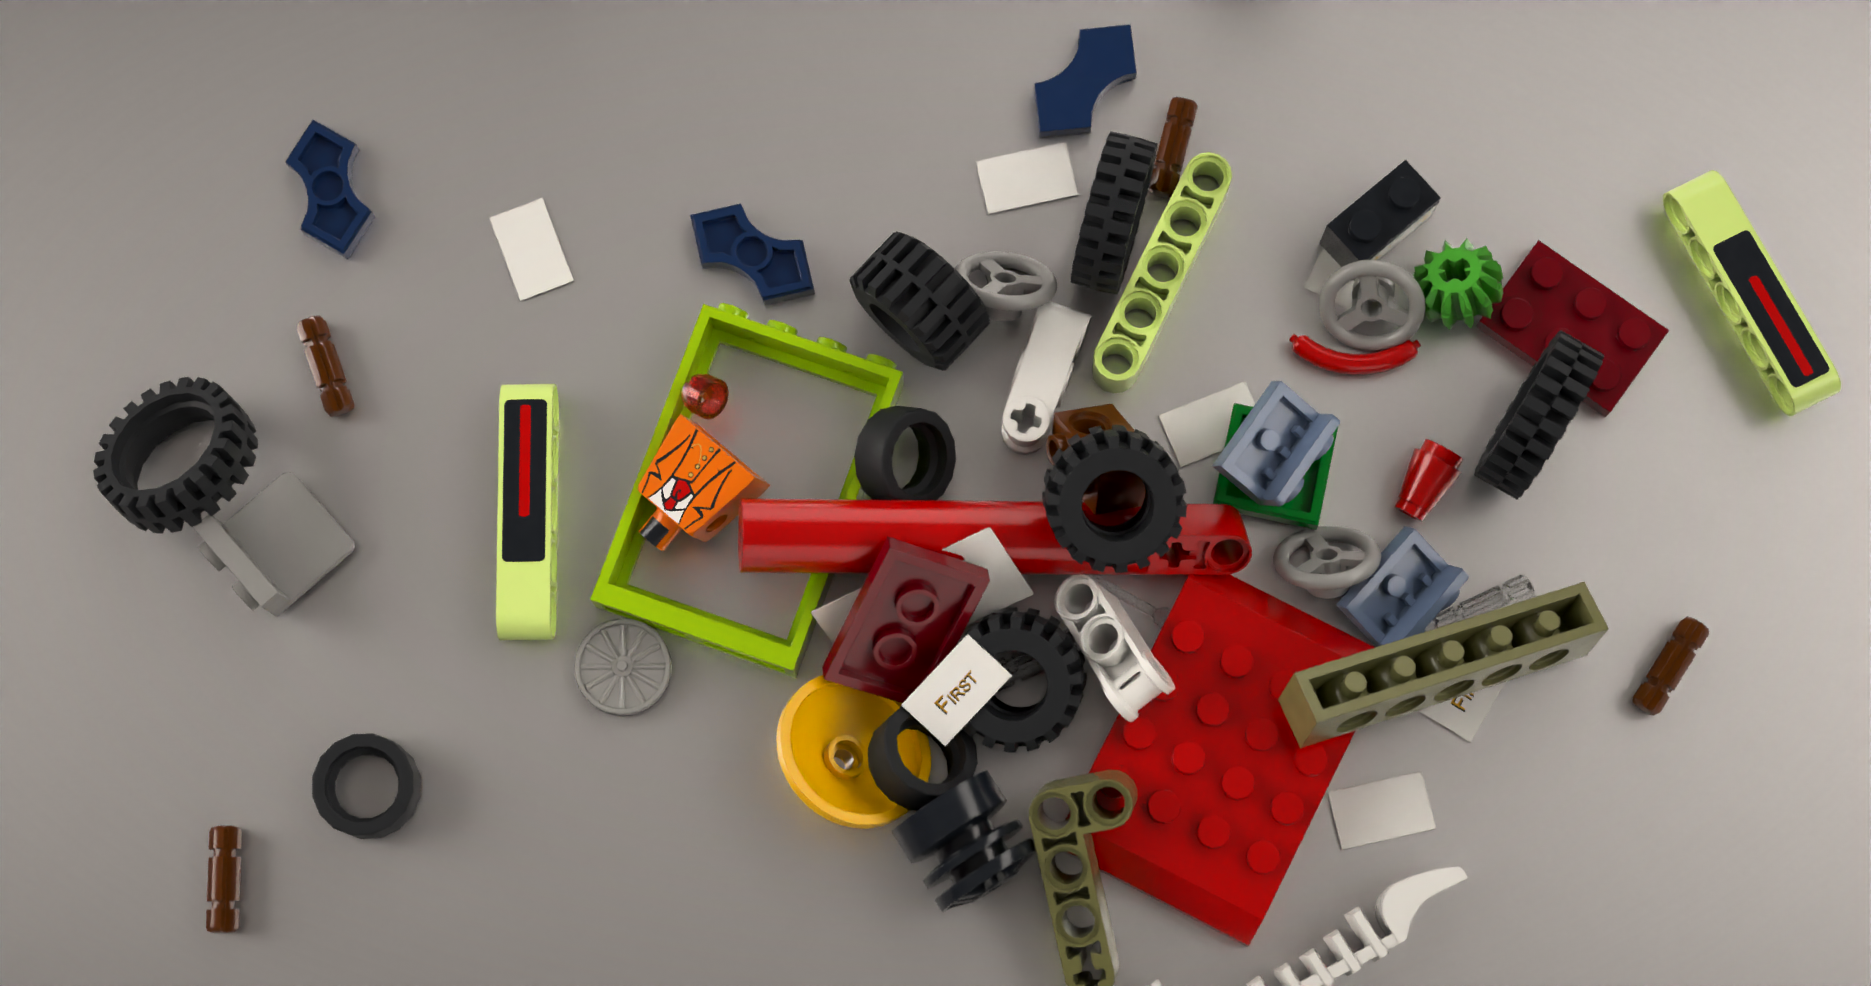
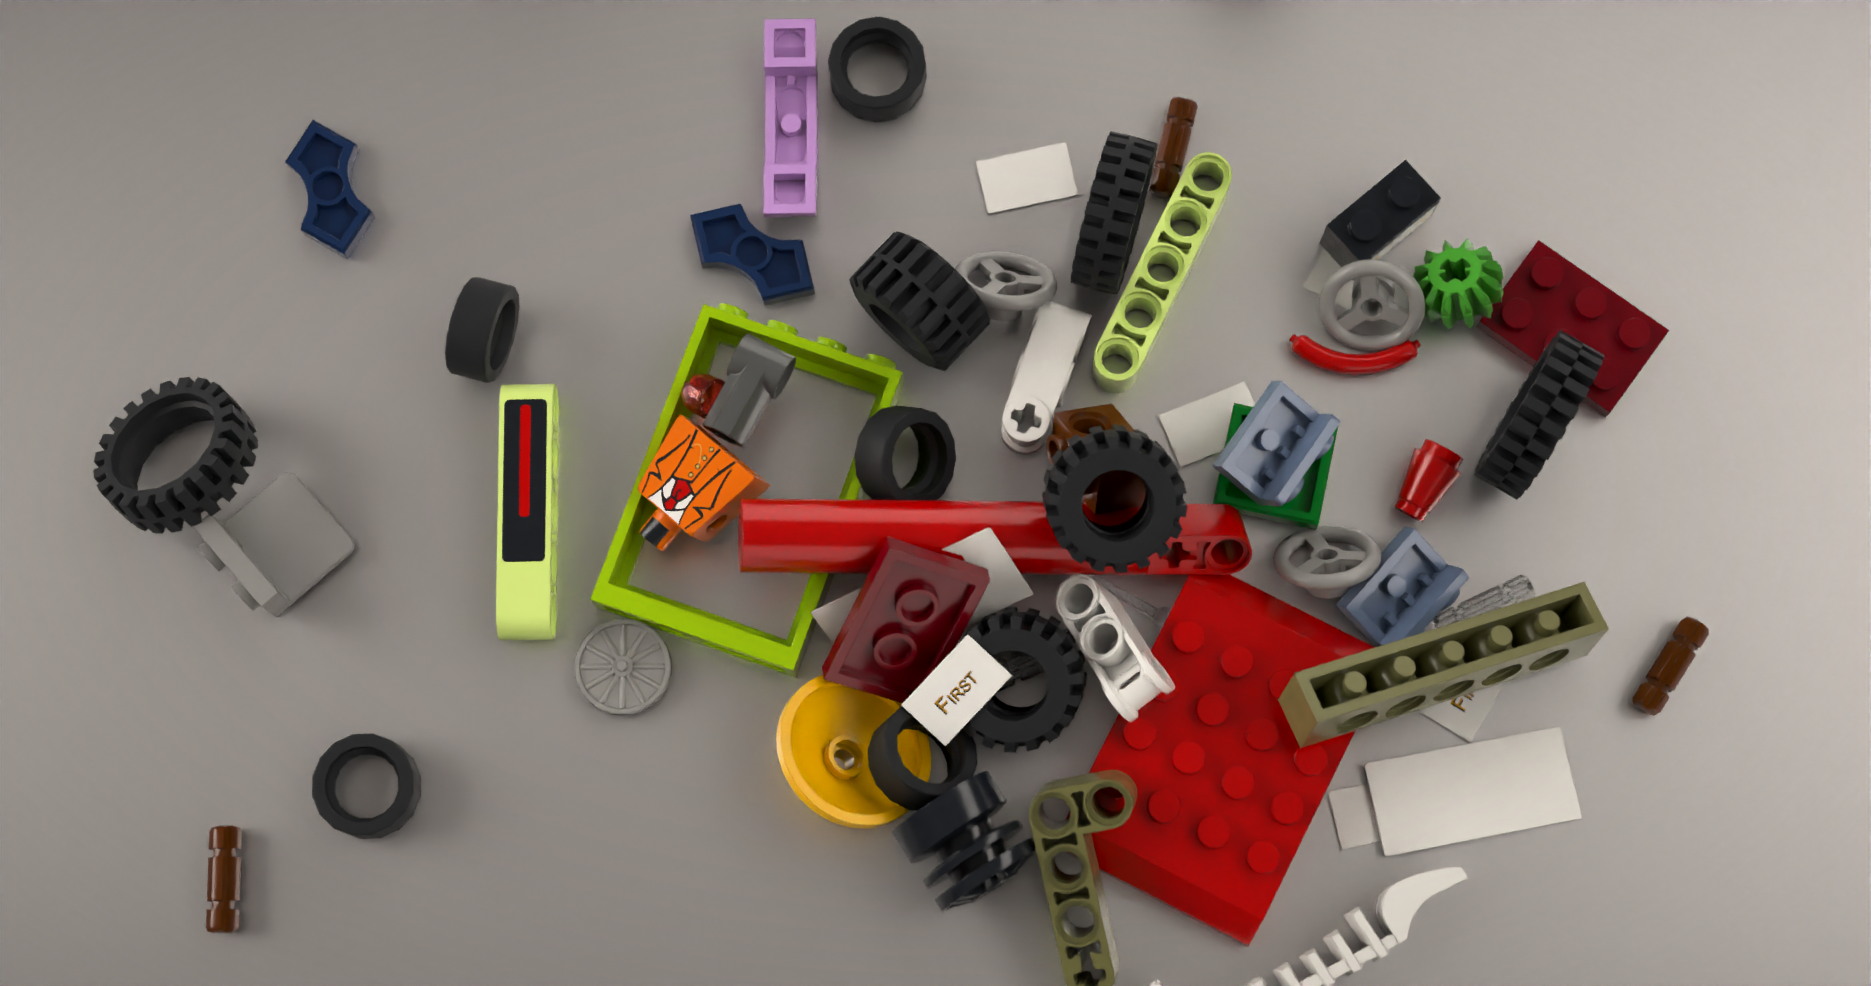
reddish brown axle [297,315,355,417] -> none
white sticker [489,198,574,301] -> none
dark blue tile [1034,24,1137,138] -> none
yellowish green beam [1663,170,1841,416] -> none
none -> black tyre [445,277,520,383]
none -> dark grey piece [702,333,796,448]
none -> lavender slope [764,19,818,217]
none -> black tyre [828,16,927,122]
none -> white sticker [1365,726,1582,856]

